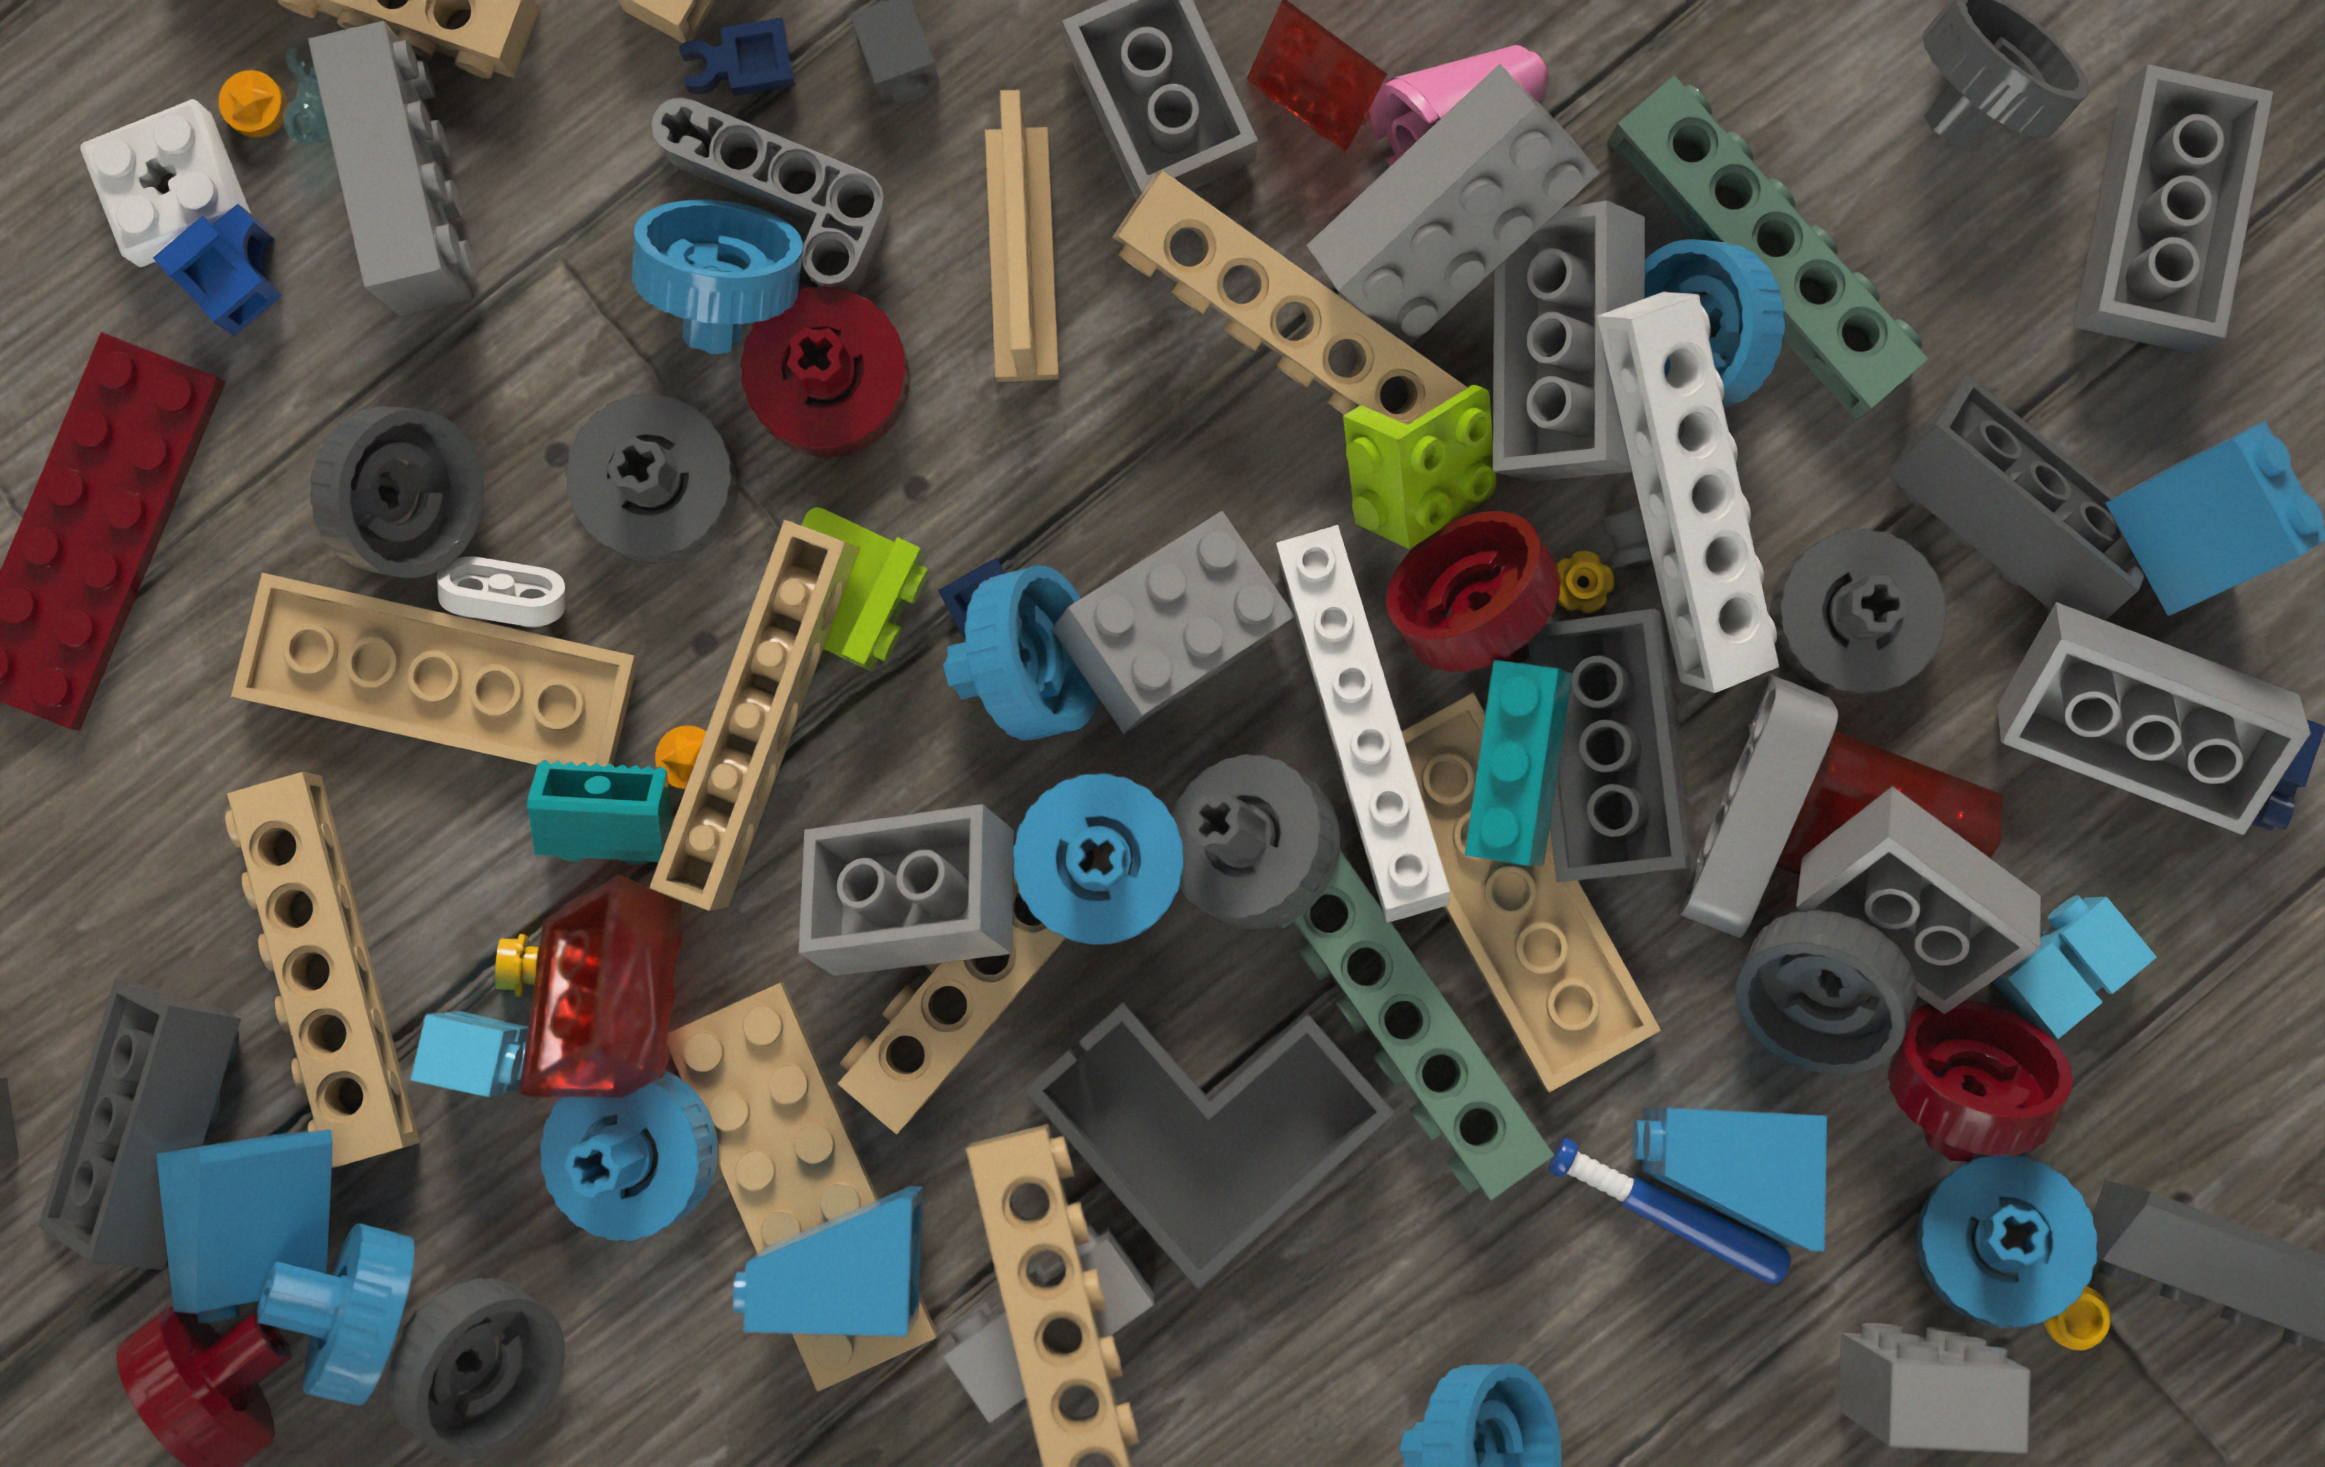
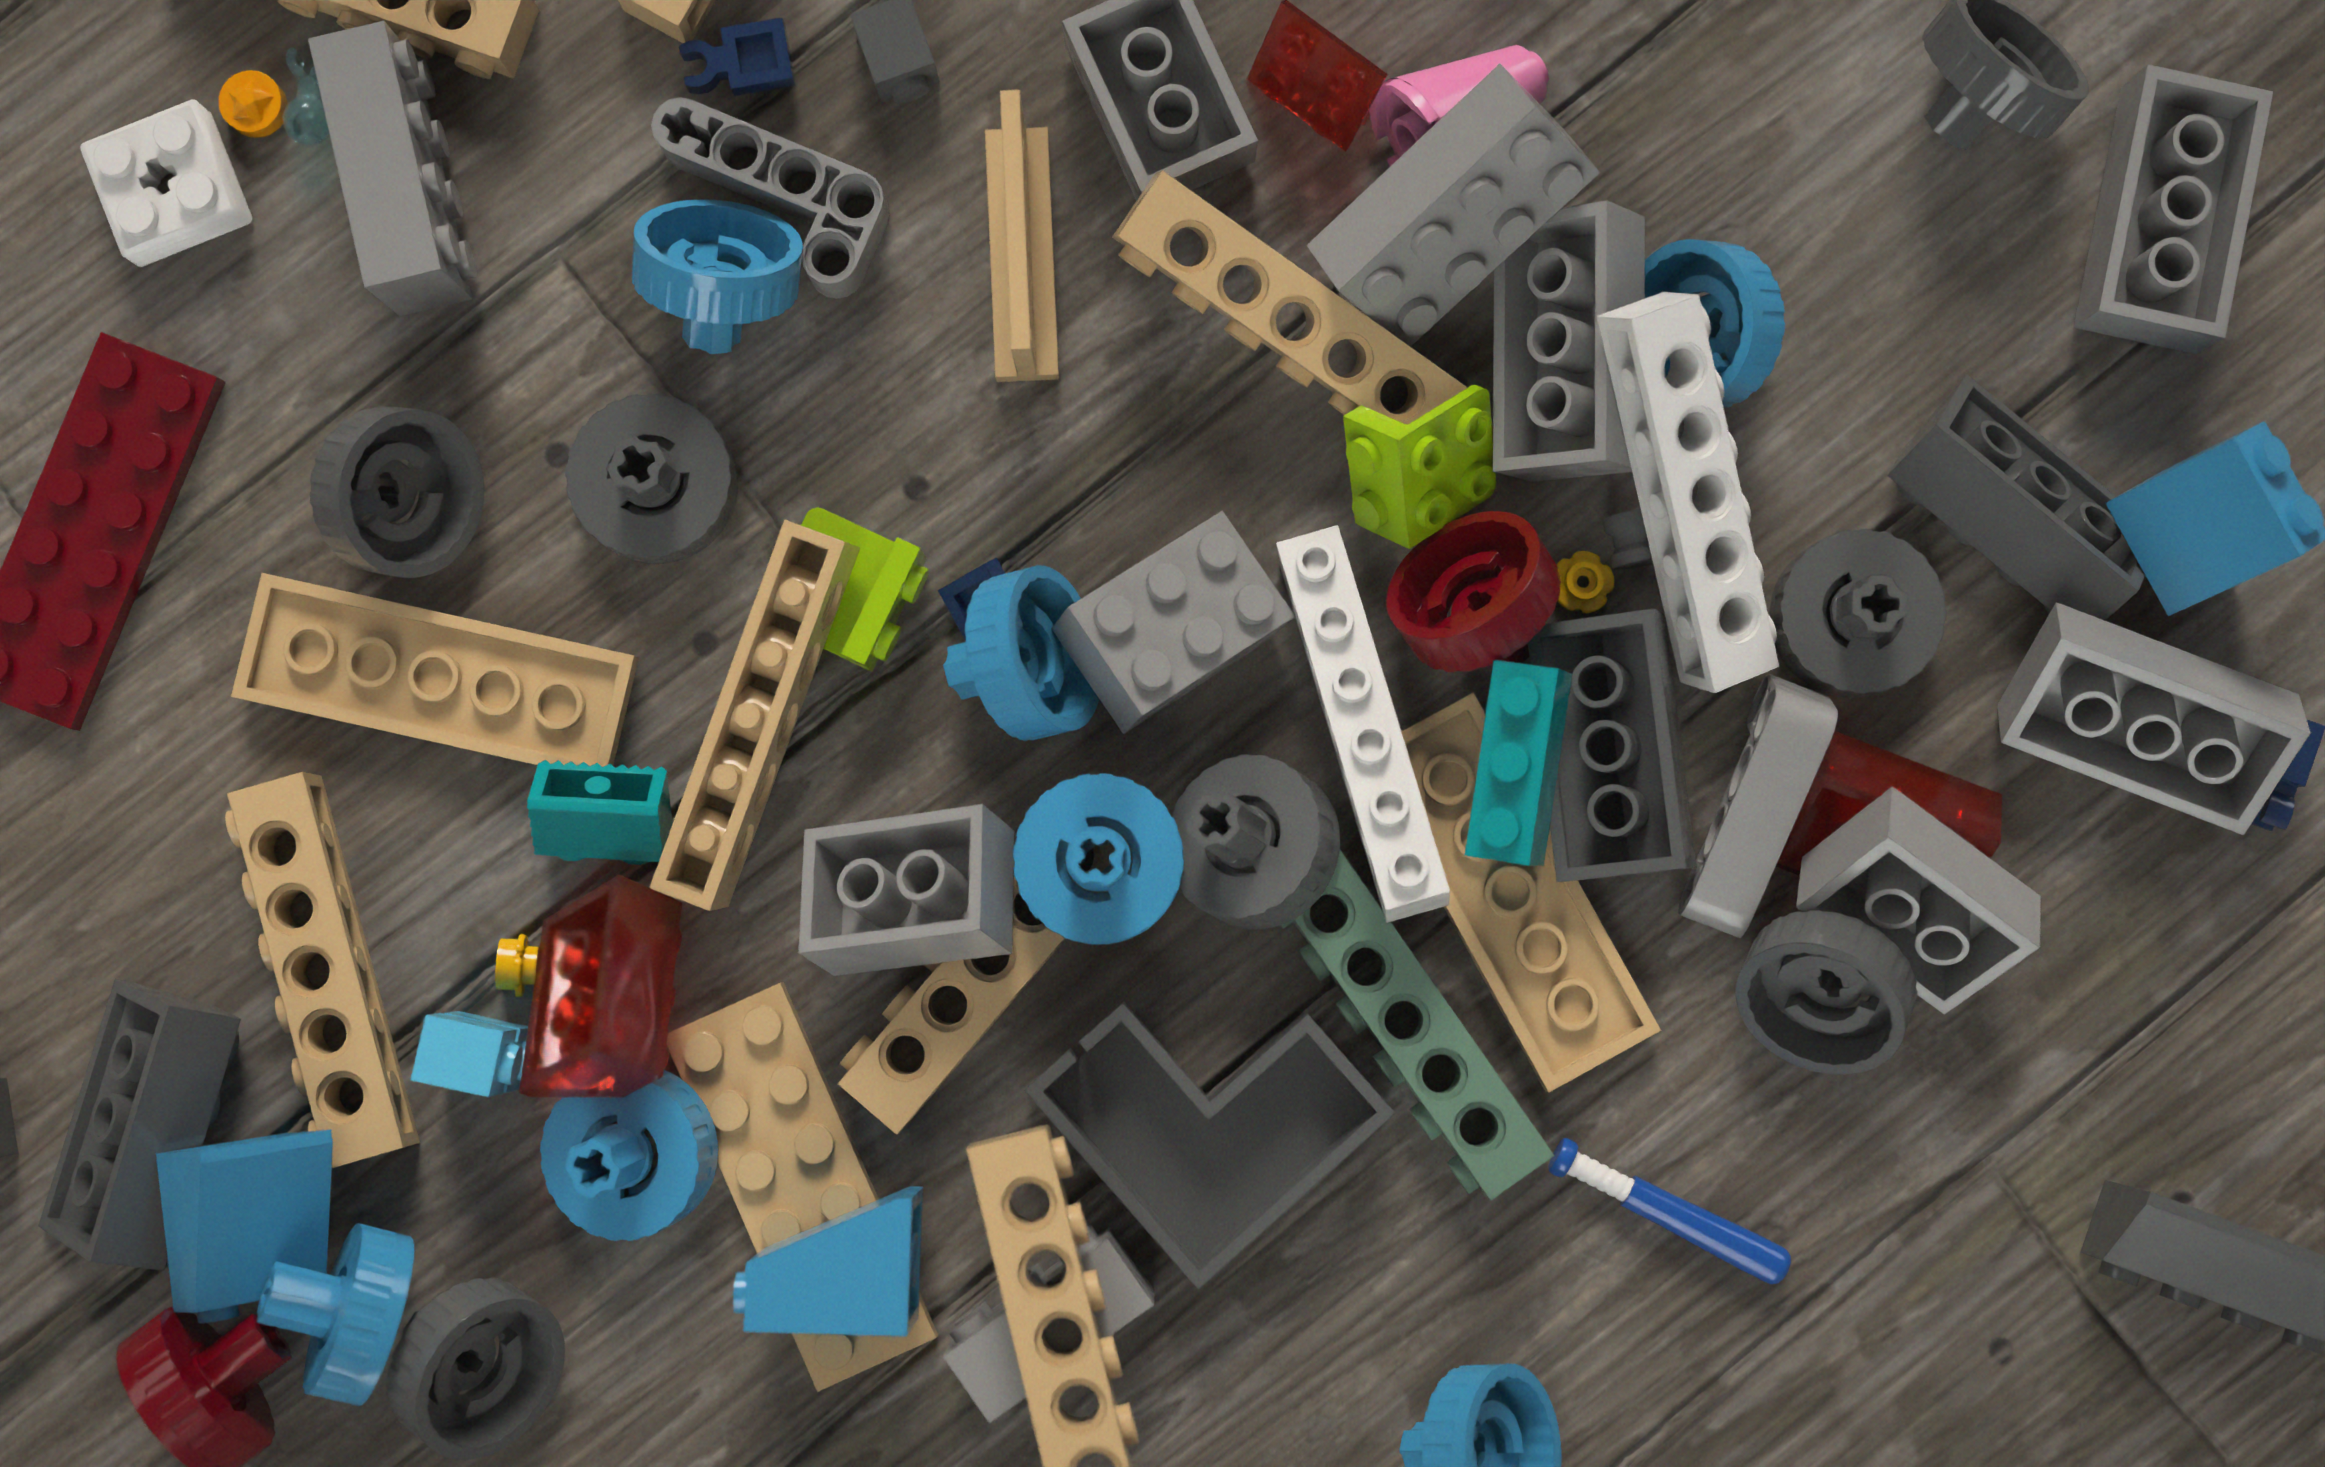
blue brick [153,204,283,336] -> none
white plate [437,556,566,628] -> none
light orange tile [655,725,707,790] -> none
dark red piece [740,286,910,458] -> none
sand green brick [1607,75,1928,420] -> none
dark azure slope [1632,1108,1827,1251] -> none
light grey brick [1839,1323,2030,1453] -> none
dark red piece [1887,1000,2073,1162] -> none
dark azure piece [1916,1155,2098,1329] -> none
medium azure piece [1992,895,2157,1039] -> none
yellow plate [2044,1286,2111,1350] -> none

